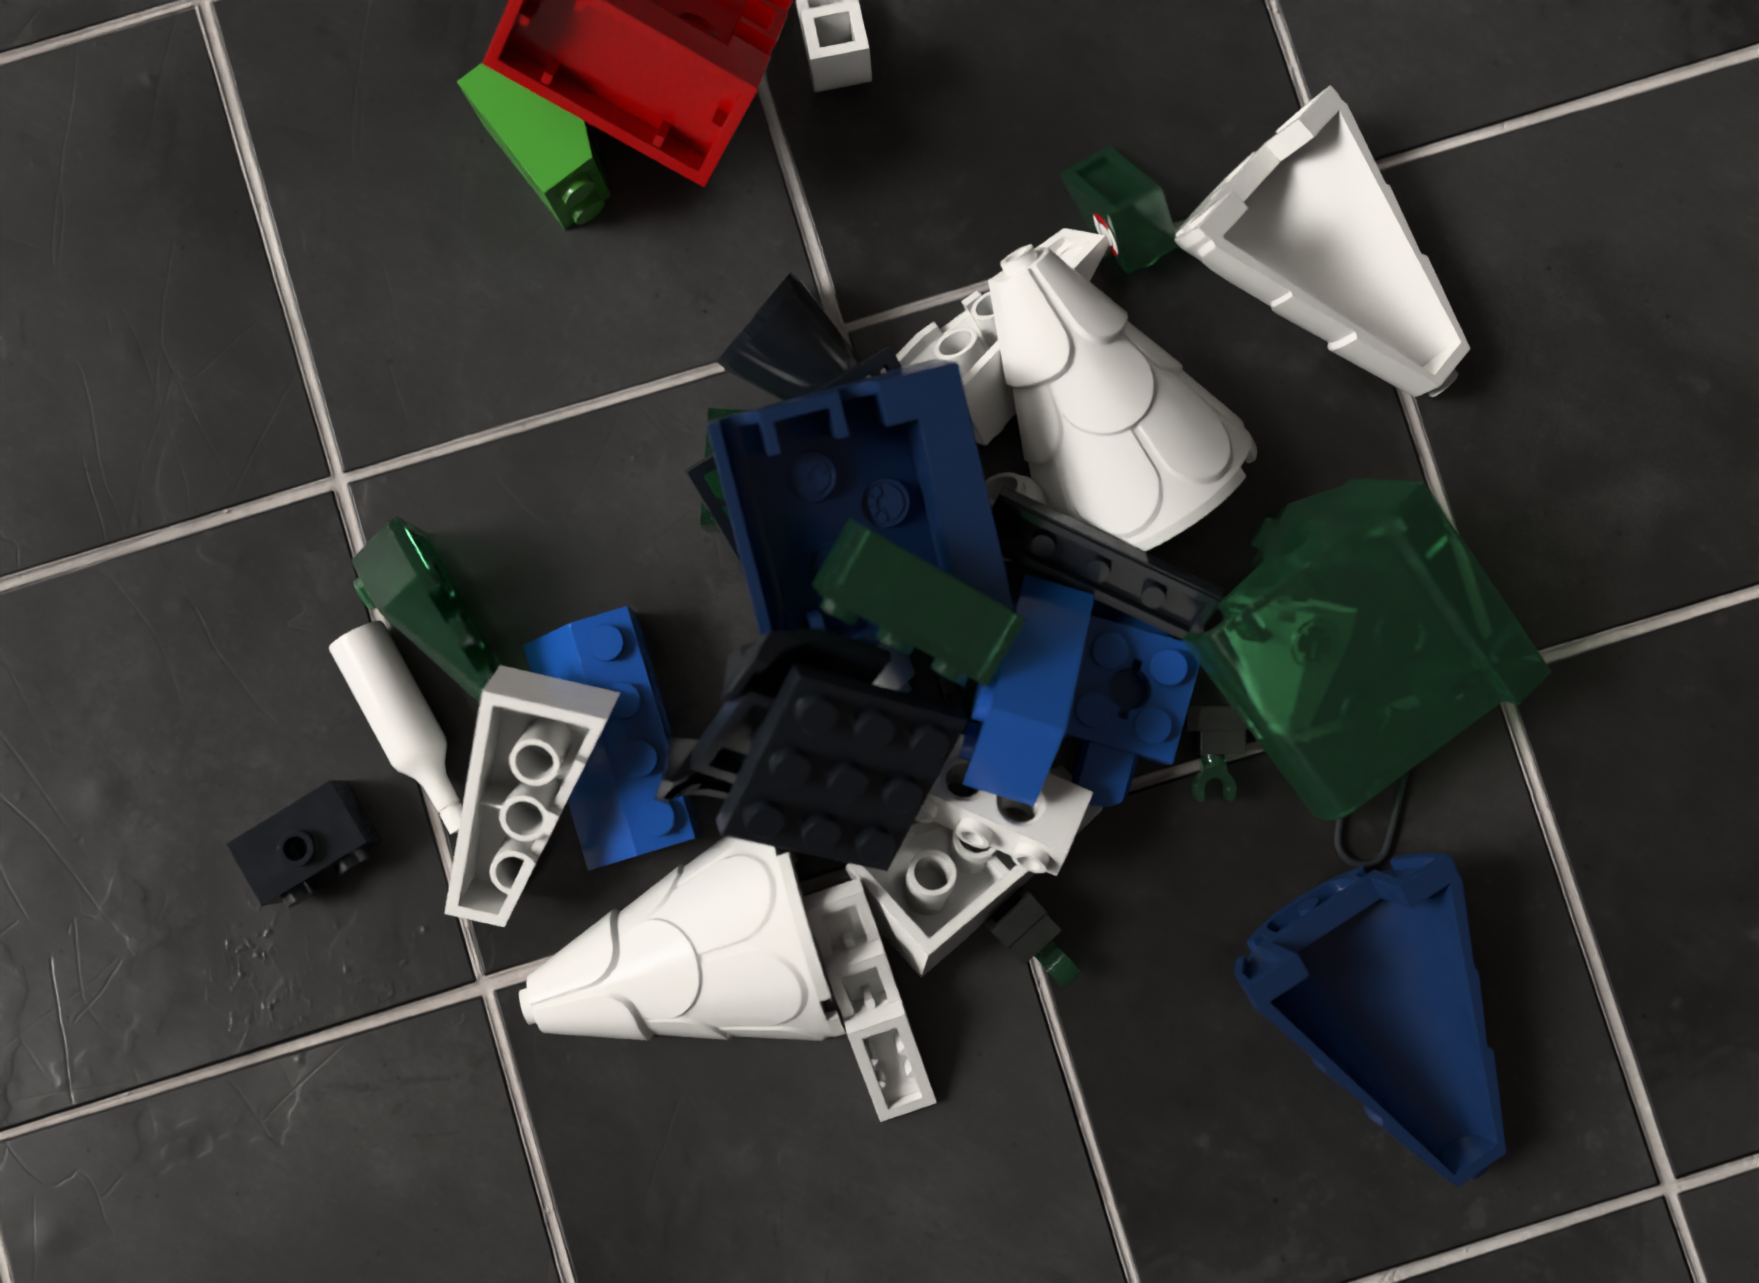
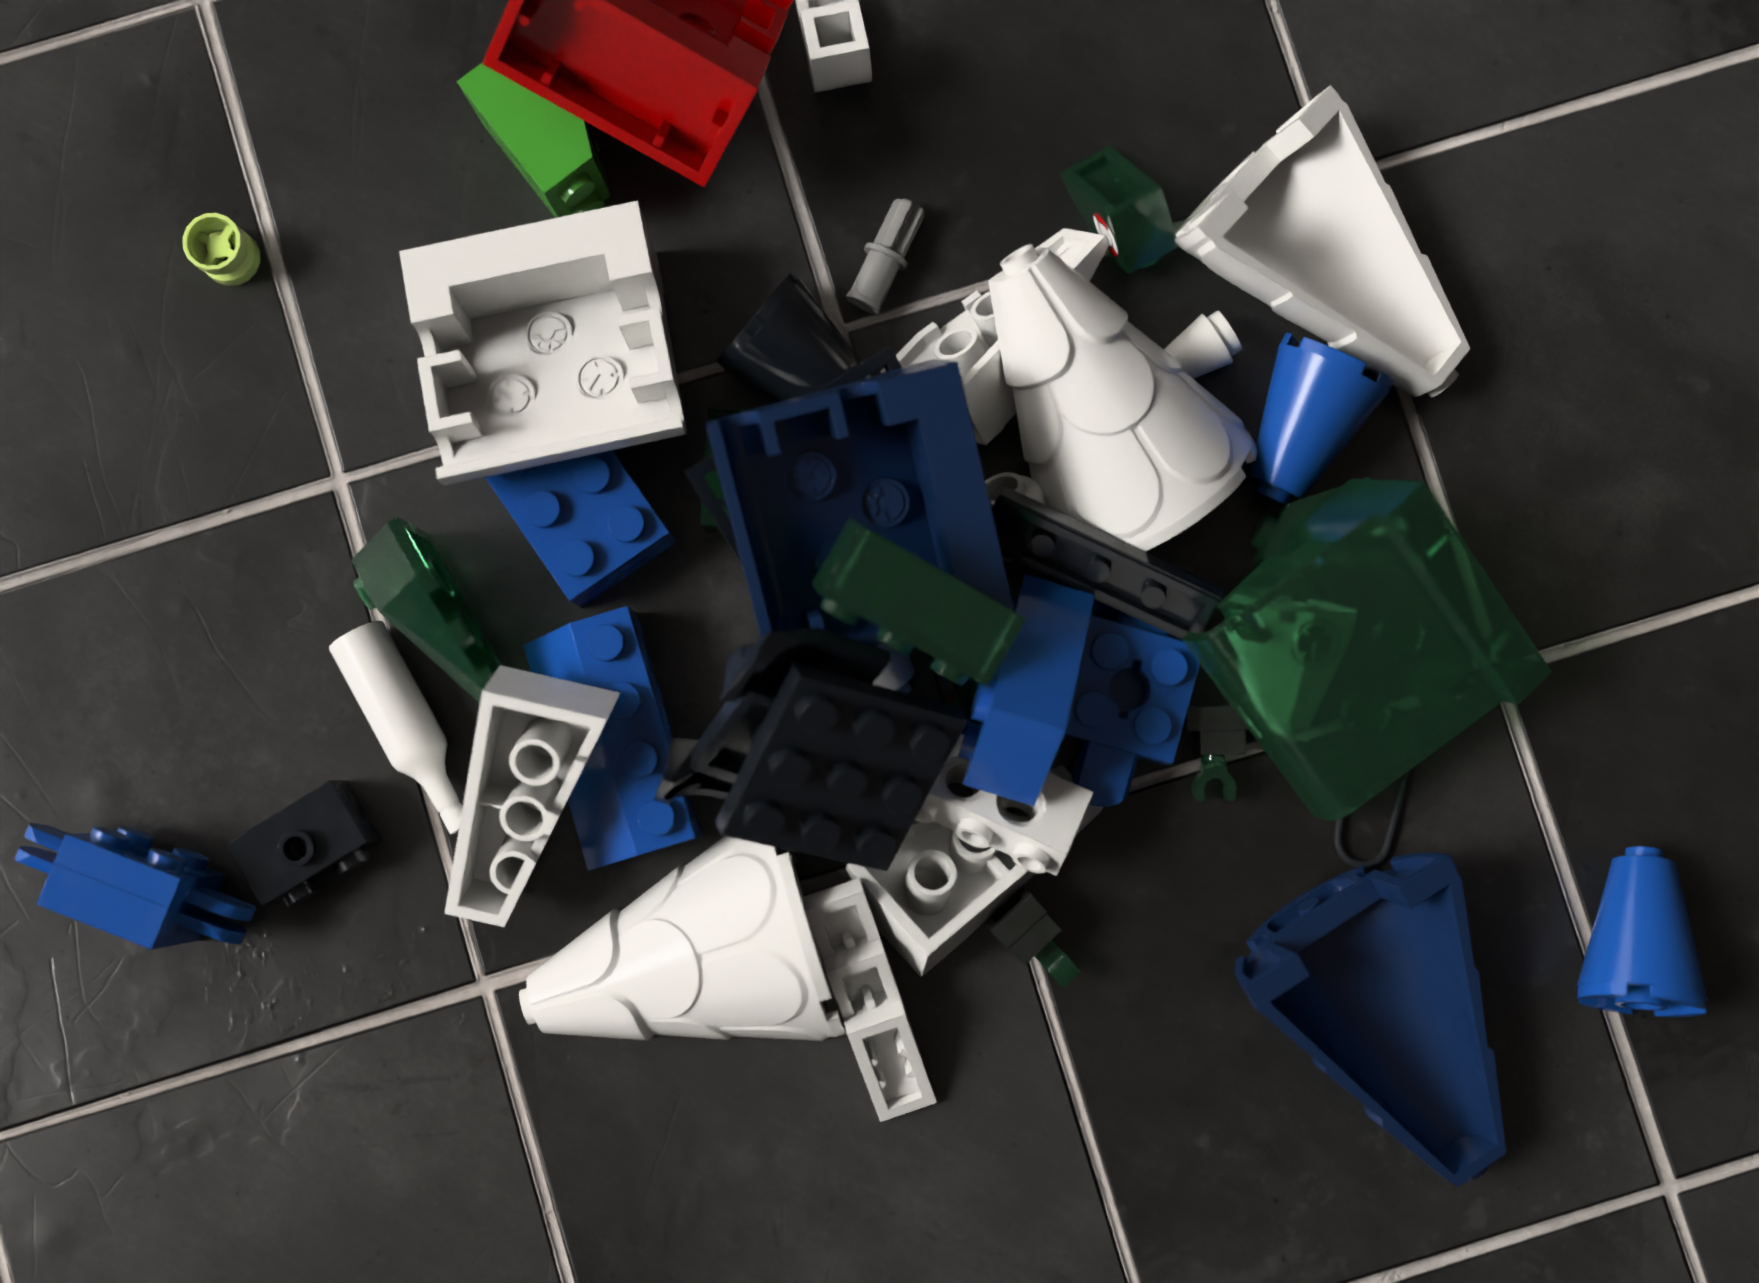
none -> blue brick [15,823,257,950]
none -> yellowish green wheel [182,213,261,286]
none -> white panel [399,201,687,486]
none -> blue brick [485,450,677,608]
none -> light grey axle [846,199,924,315]
none -> white cone [1164,310,1243,379]
none -> blue cone [1249,332,1394,505]
none -> blue cone [1576,846,1708,1017]

